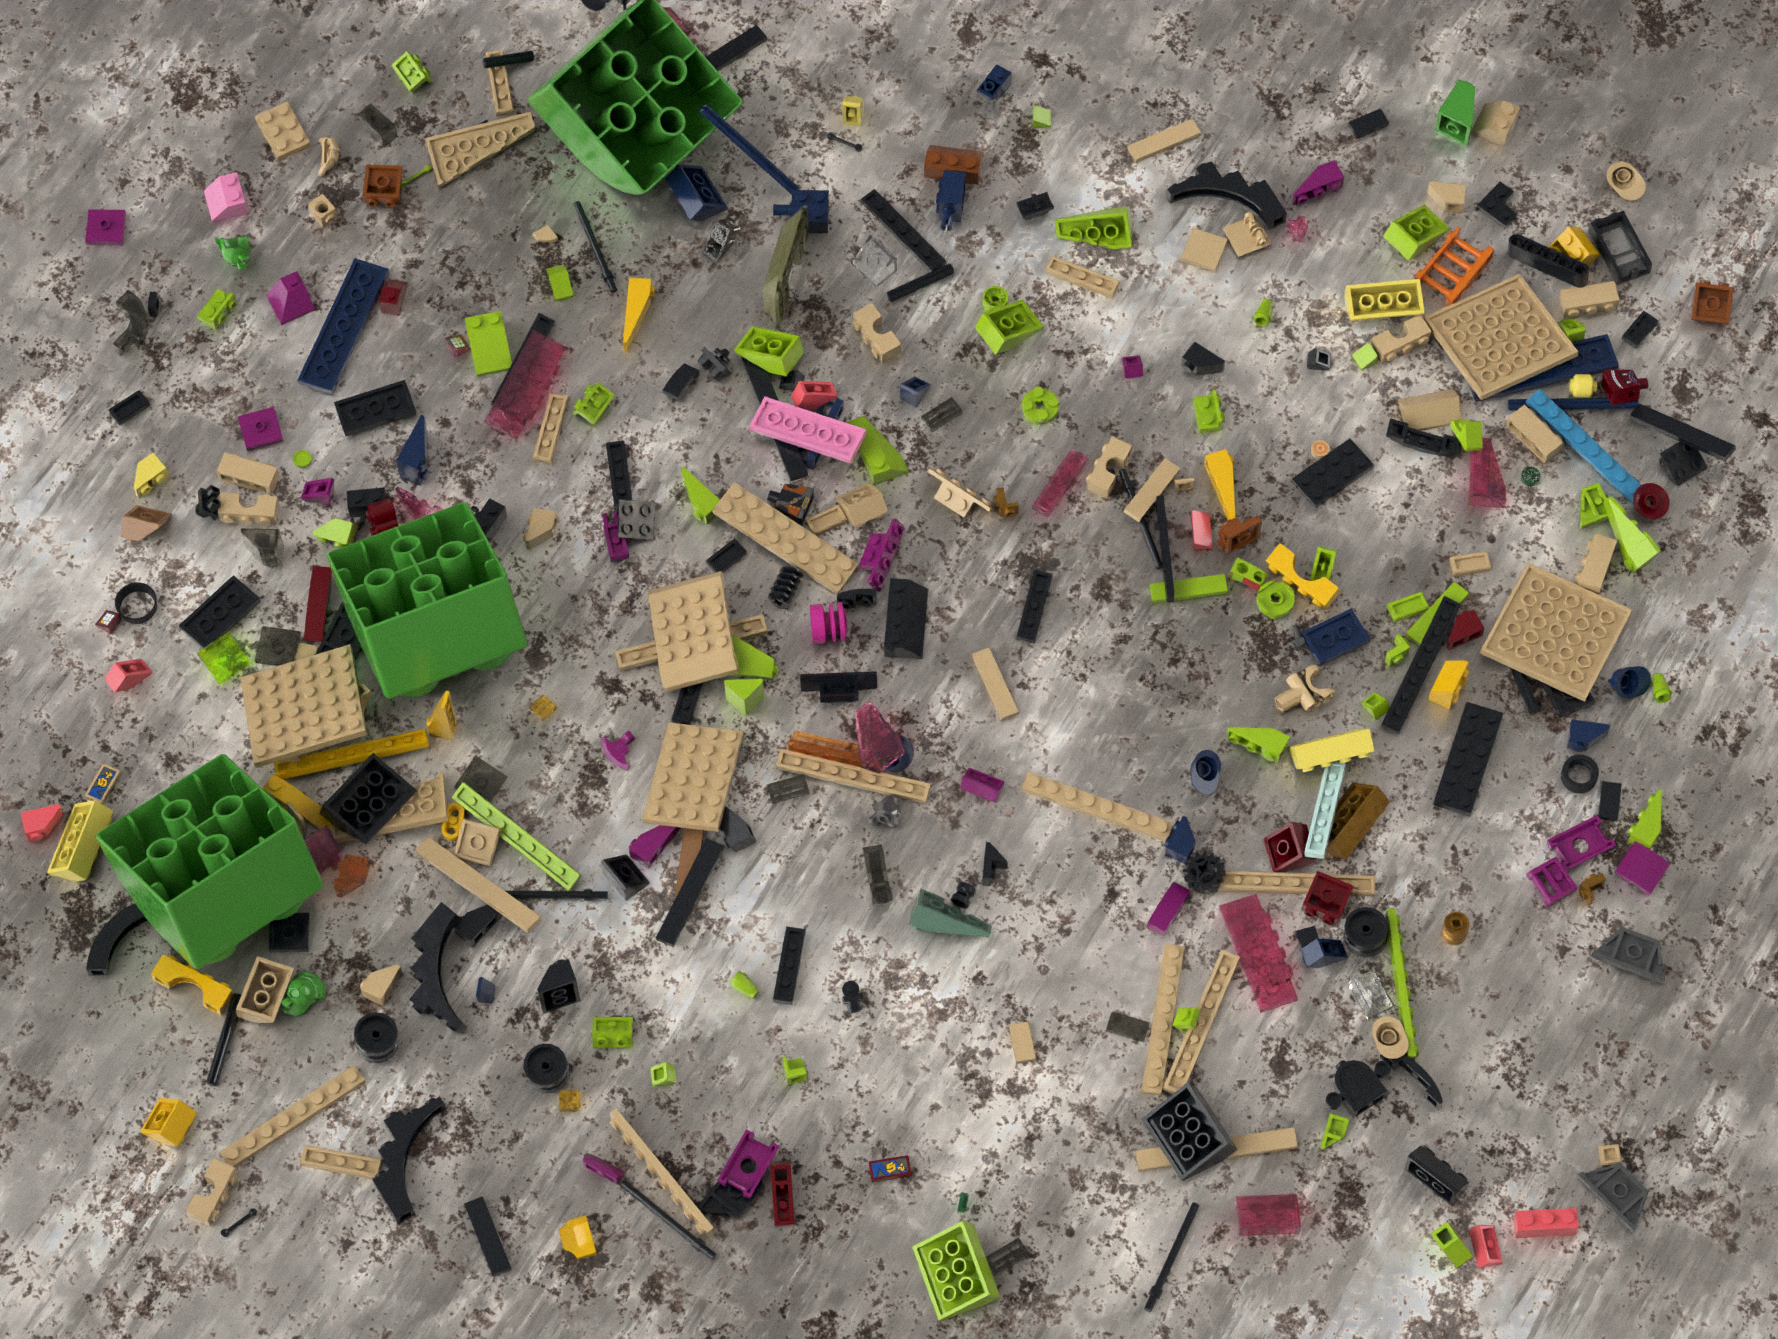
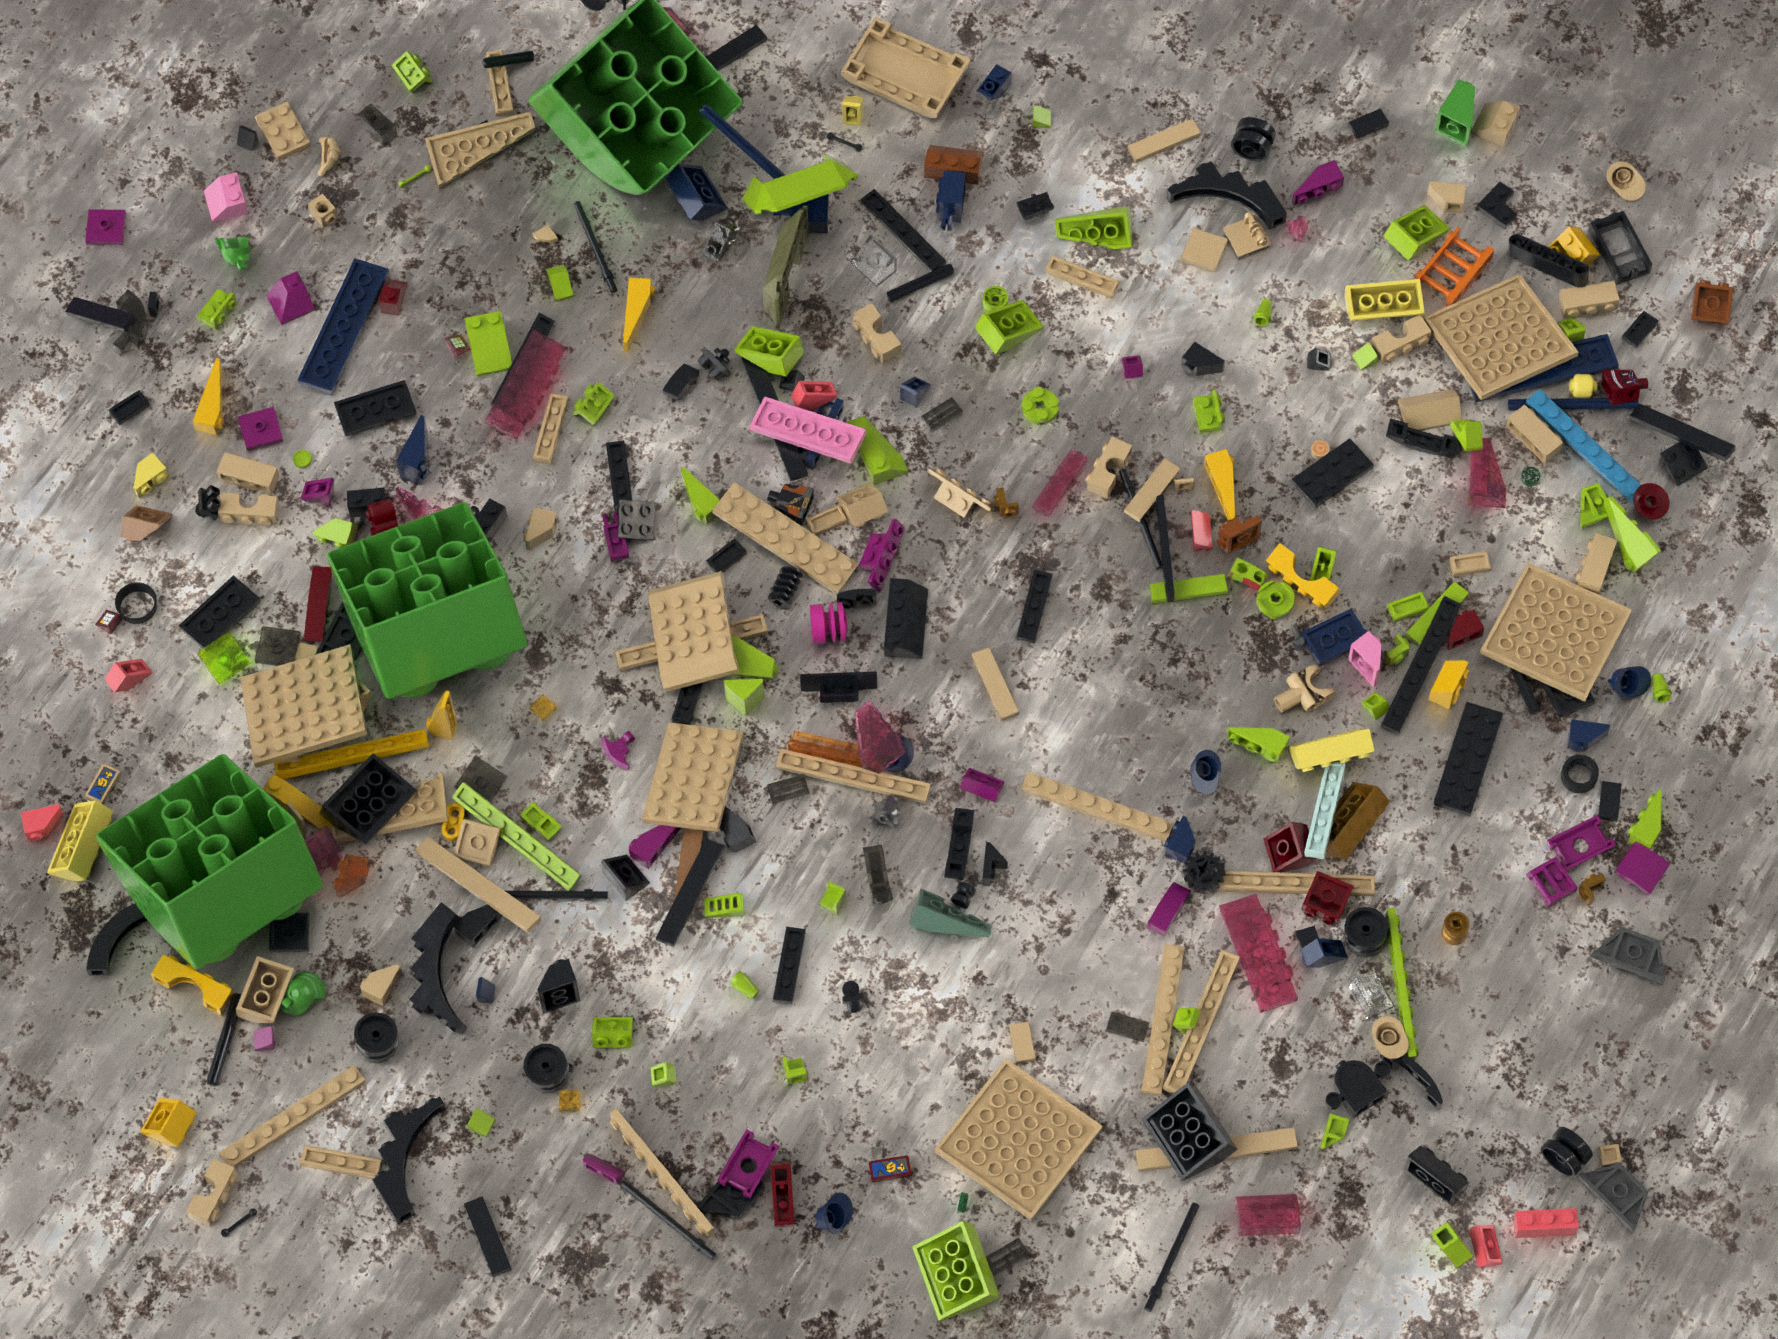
clear smoke slope [241,528,284,568] -> none
dark orange plate [362,164,403,208] -> none
yellow slope [558,1215,597,1260] -> none
none -> black tile [65,297,135,332]
none -> yellow slope [193,358,224,435]
none -> black slope [237,125,259,151]
none -> magenta slope [254,1026,275,1051]
none -> lime slope [467,1108,495,1137]
none -> lime slope [519,802,562,841]
none -> lime slope [704,893,744,918]
none -> lime slope [742,152,858,214]
none -> dark blue piece [815,1192,853,1234]
none -> lime panel [819,881,846,914]
none -> tan slope [841,17,971,118]
none -> tan plate [934,1058,1103,1221]
none -> black slope [944,808,975,880]
none -> black wheel [1231,117,1276,161]
none -> bright pink slope [1348,631,1381,687]
none -> black wheel [1540,1127,1593,1178]

